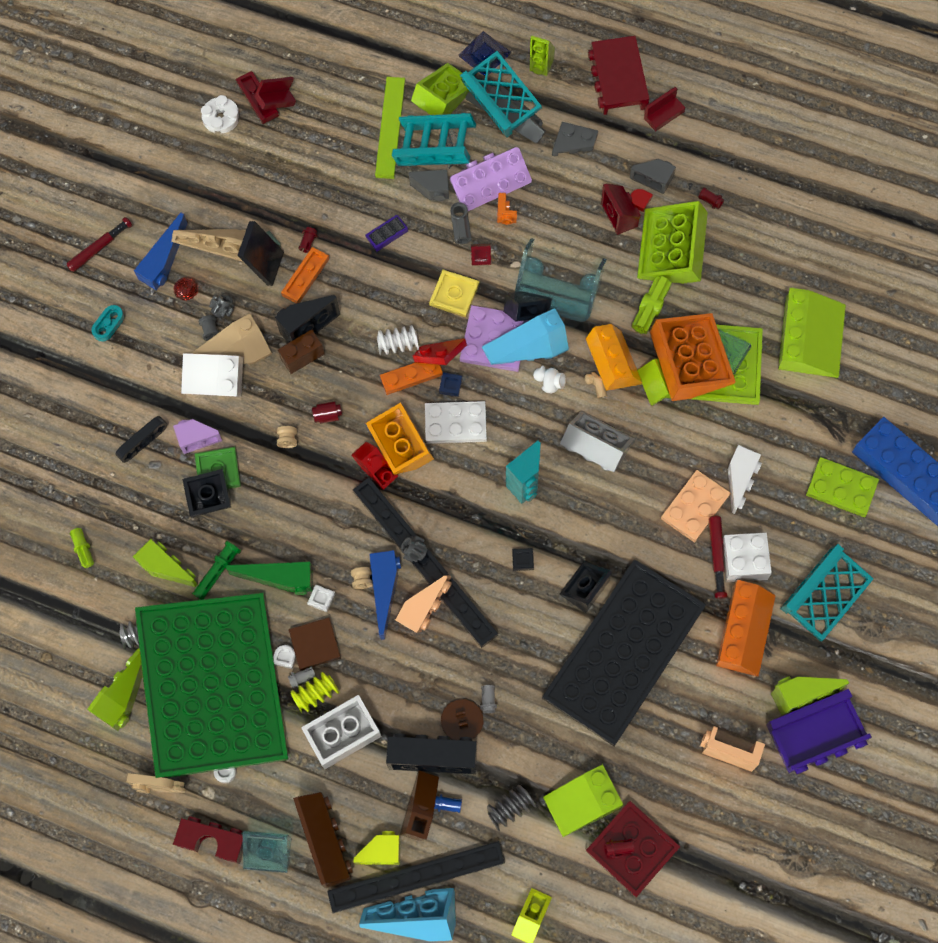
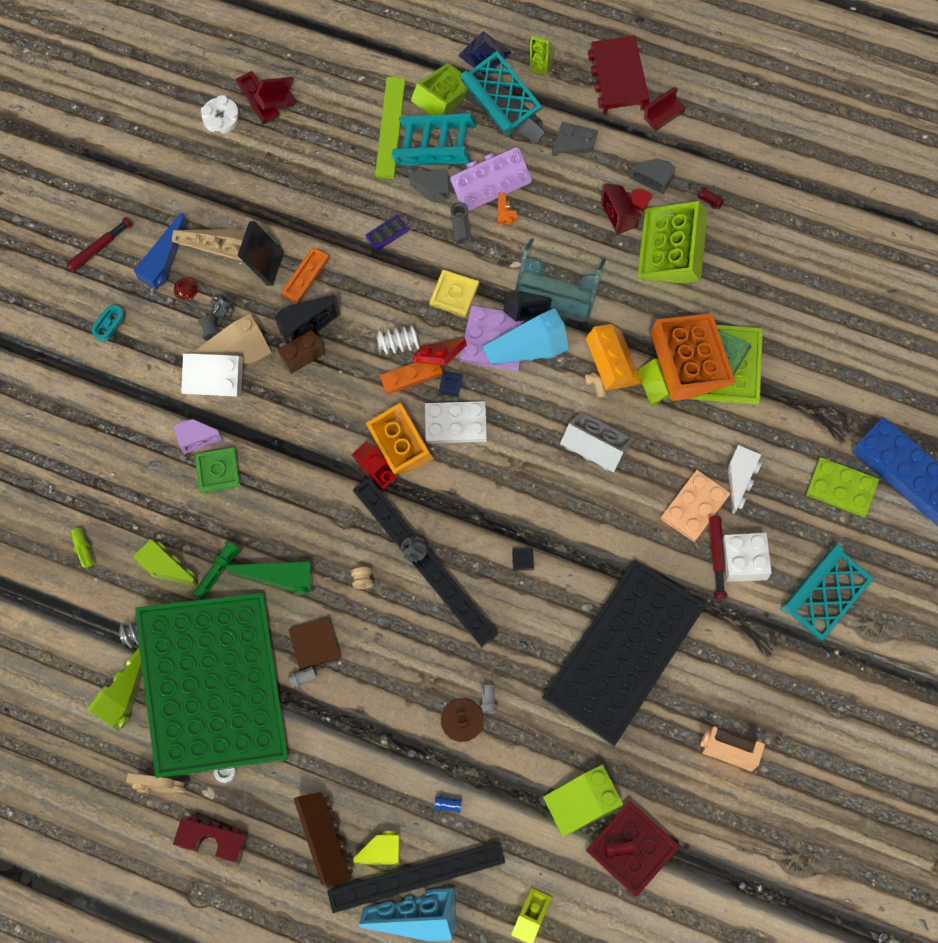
black beam [115,416,168,463] -> none
black slope [182,469,231,518] -> none
clear light blue slope [243,831,292,873] -> none
white tile [273,645,296,669] -> none
tan wheel [277,426,297,448] -> none
neon yellow piece [291,672,340,713] -> none
dark red pin [298,227,317,253] -> none
white brick [301,695,382,769] -> none
white tile [307,585,335,612] -> none
dark red brick [312,401,342,424] -> none
blue slope [369,550,401,640] -> none
black brick [386,733,477,775] -> none
light nougat slope [395,575,451,633] -> none
reddish brown slope [400,771,439,841] -> none
dark red plate [471,244,491,265] -> none
flat silver piece [487,785,536,832] -> none
teal slope [506,441,541,504] -> none
white animal [533,366,566,394] -> none
black slope [560,562,612,613] -> none
lime piece [631,276,672,334] -> none
orange slope [716,580,776,677] -> none
dark purple panel [766,689,872,774] -> none
lime slope [771,676,849,716] -> none
lime slope [778,288,846,378] -> none

